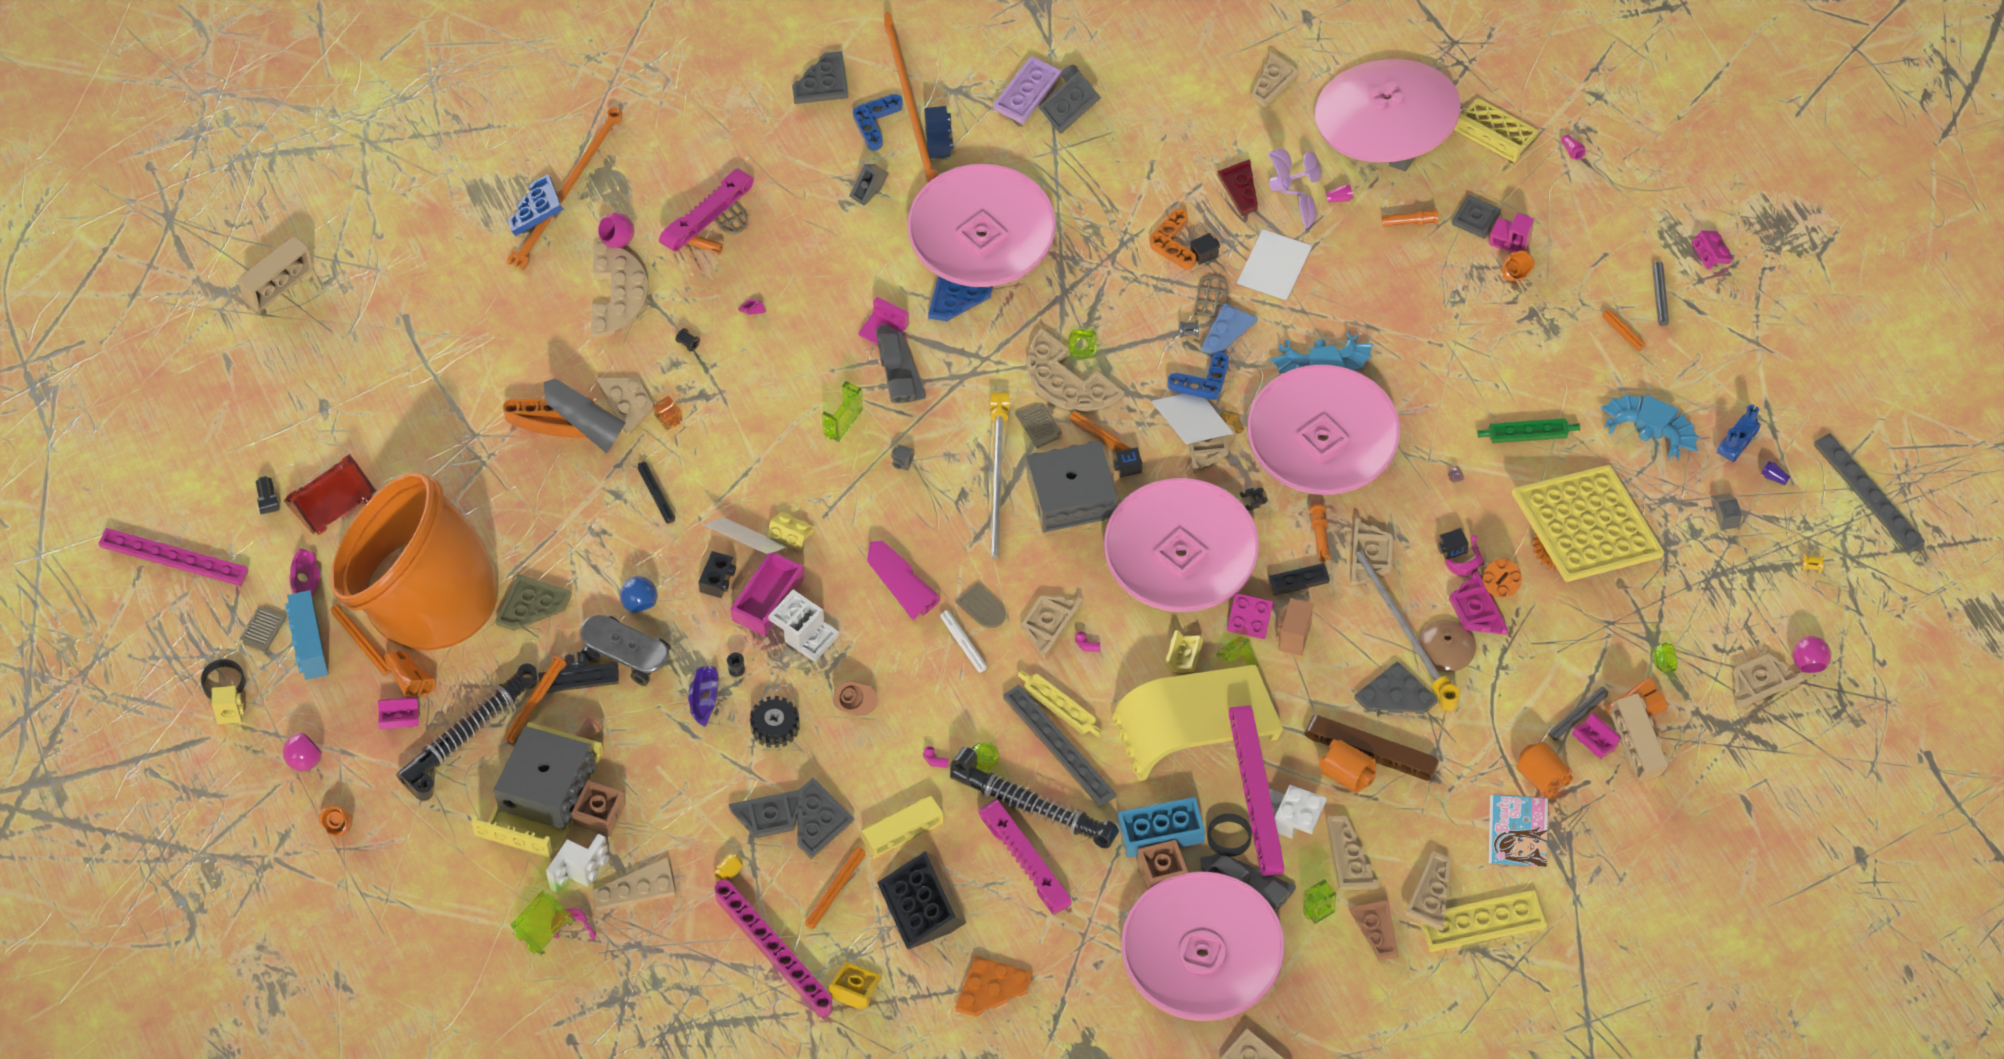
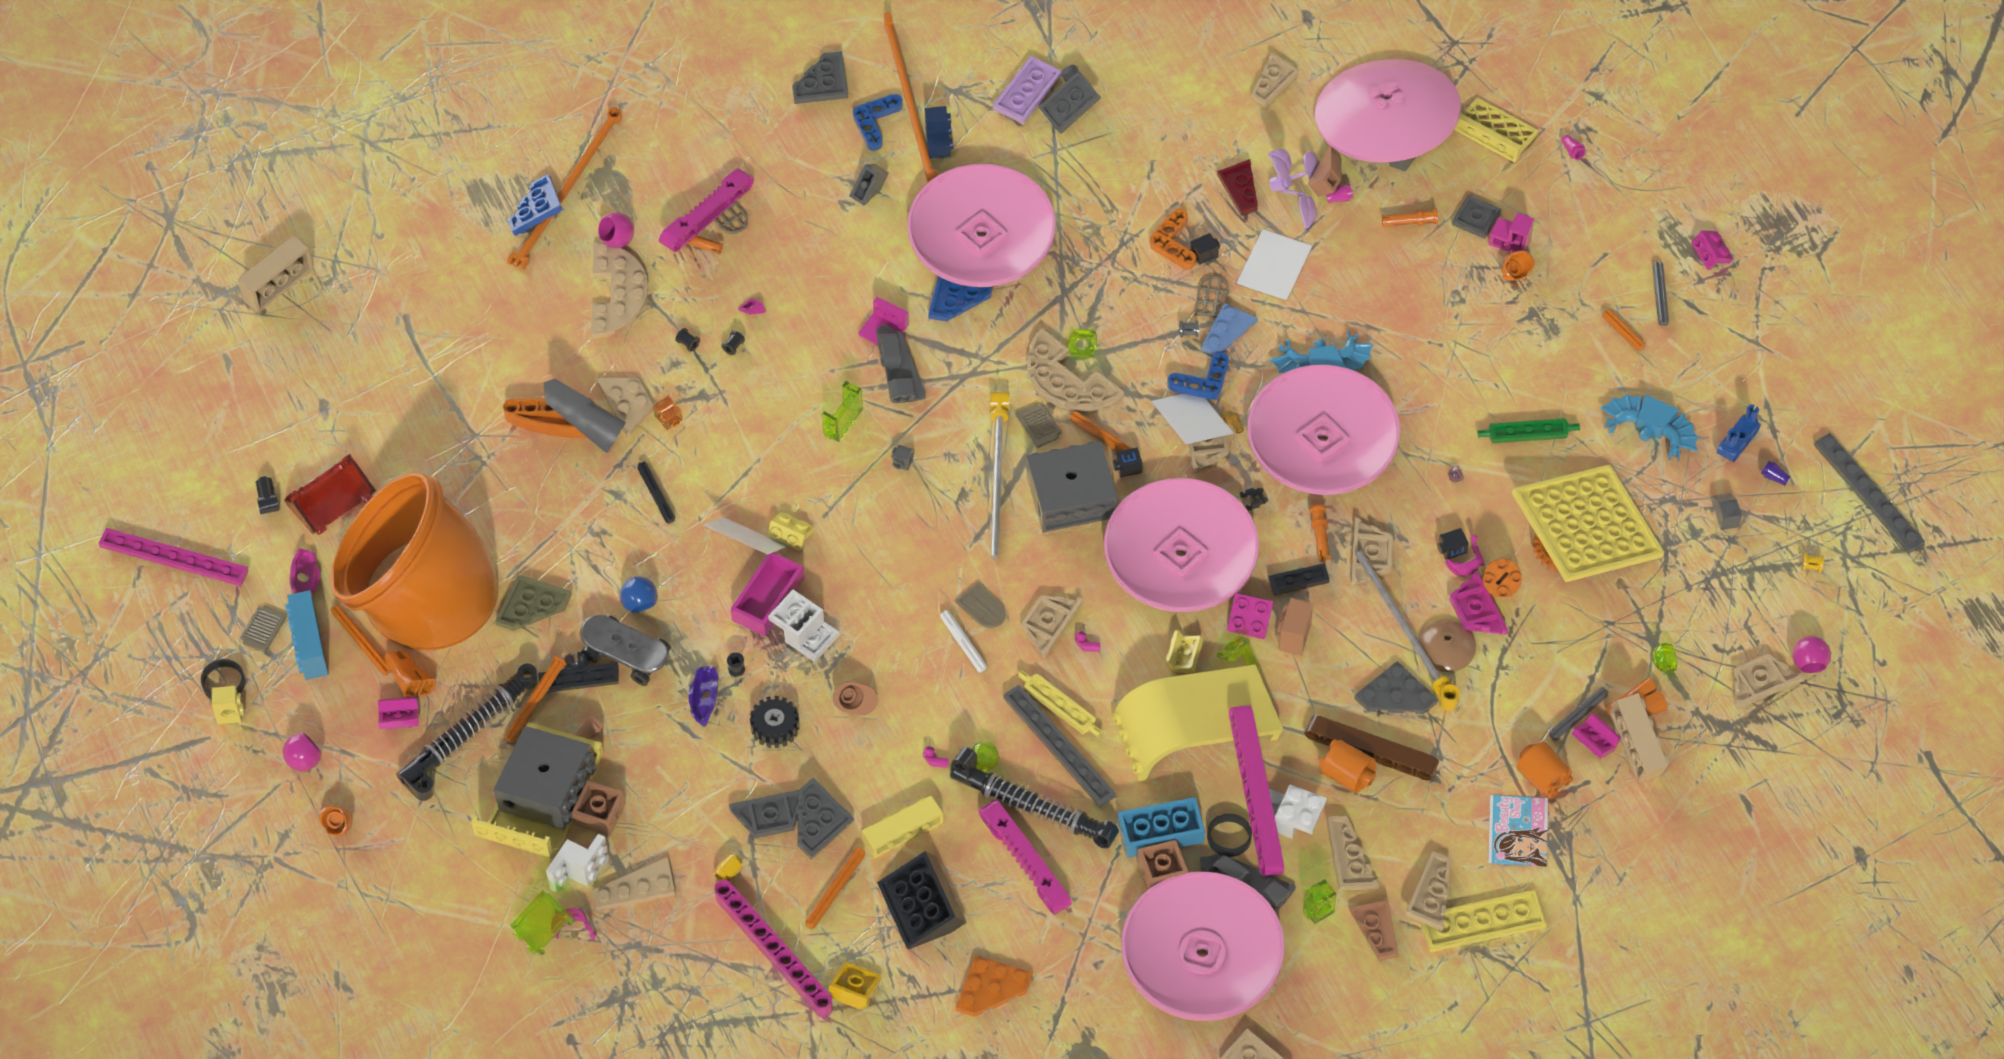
black brick [698,551,736,598] -> none
dark pink panel [867,541,941,620] -> none
none -> black bush [721,330,745,355]
none -> nougat slope [1308,146,1342,197]

